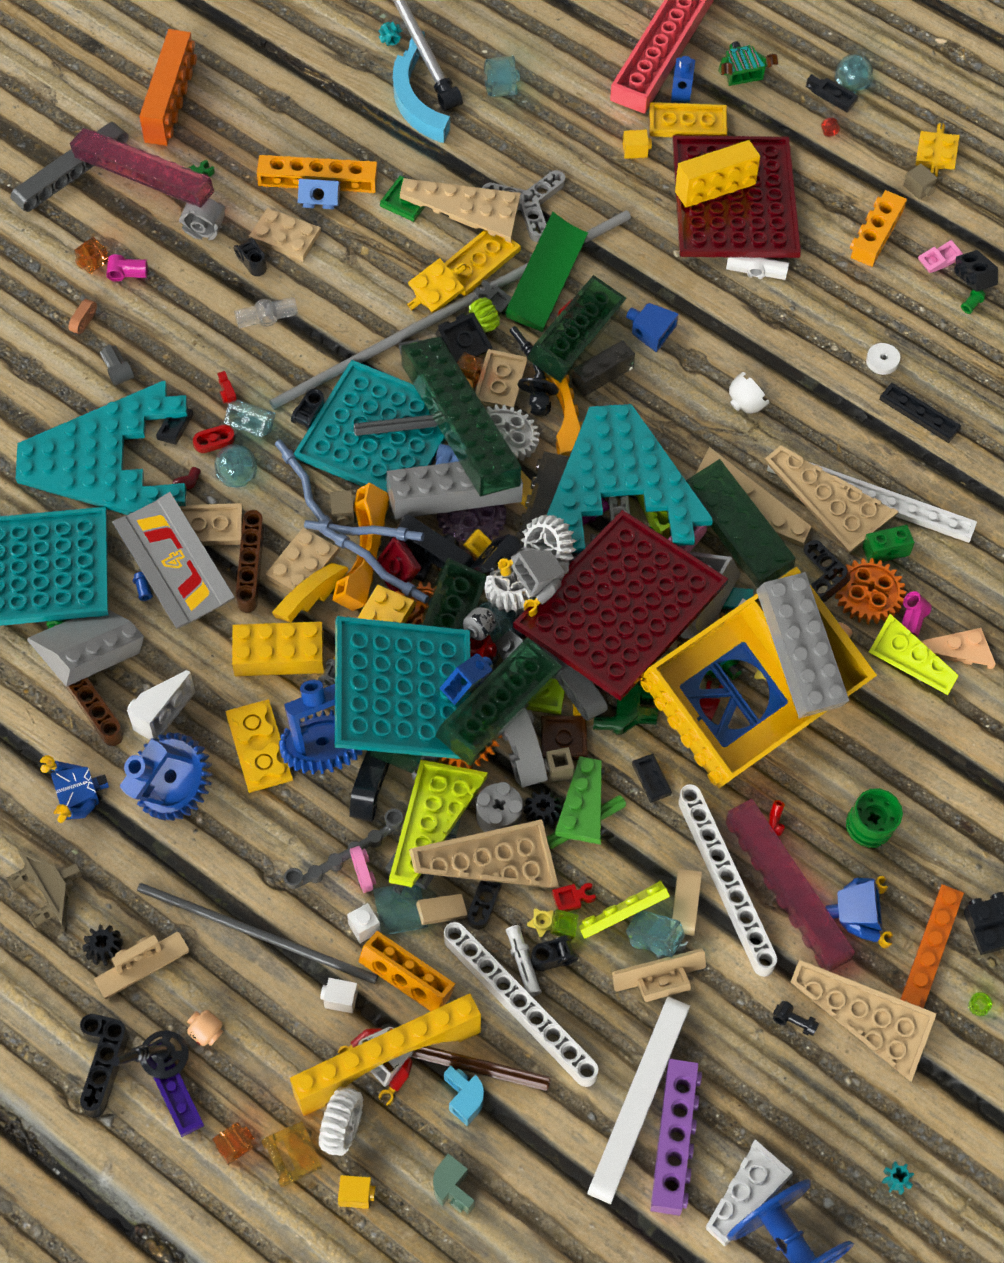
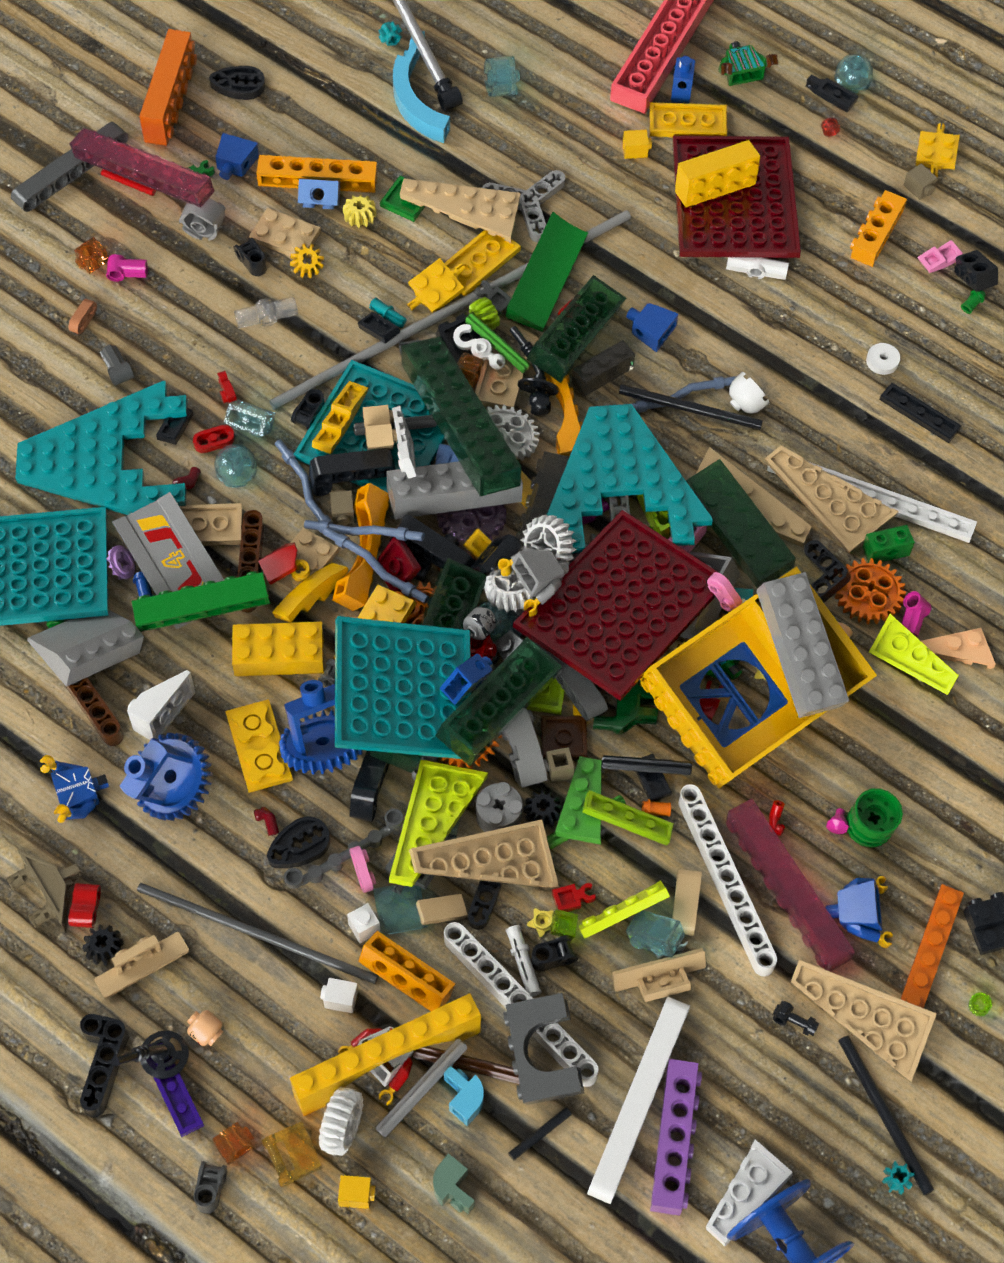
none -> red axle [68,883,101,928]
none -> red bar [101,168,156,196]
none -> lavender gear [106,545,135,580]
none -> green brick [131,571,270,632]
none -> dark grey piece [194,1161,228,1214]
none -> black piece [209,66,265,100]
none -> blue torso [216,133,259,180]
none -> dark red arm [254,807,279,836]
none -> red slope [258,542,298,585]
none -> black piece [267,816,330,868]
none -> yellow gear [290,244,324,279]
none -> yellow bush [291,559,310,582]
none -> black beam [309,449,396,496]
none -> yellow slope [312,381,368,454]
none -> light yellow gear [343,194,377,228]
none -> black plate [358,311,400,344]
none -> tan brick [362,405,397,451]
none -> teal axle [369,297,407,328]
none -> light grey axle [376,1038,468,1137]
none -> white wing [392,406,416,479]
none -> white piece [453,324,505,370]
none -> bright green axle [465,313,530,373]
none -> dark grey arch [503,993,585,1105]
none -> black bar [508,1107,572,1161]
none -> lime tile [582,790,674,846]
none -> black axle [601,755,692,775]
none -> black piece [618,384,763,430]
none -> sand blue bar [632,376,737,413]
none -> orange pin [642,799,671,817]
none -> bright pink plate [707,572,742,611]
none -> dark pink rock [826,808,849,834]
none -> black piece [838,1035,935,1196]

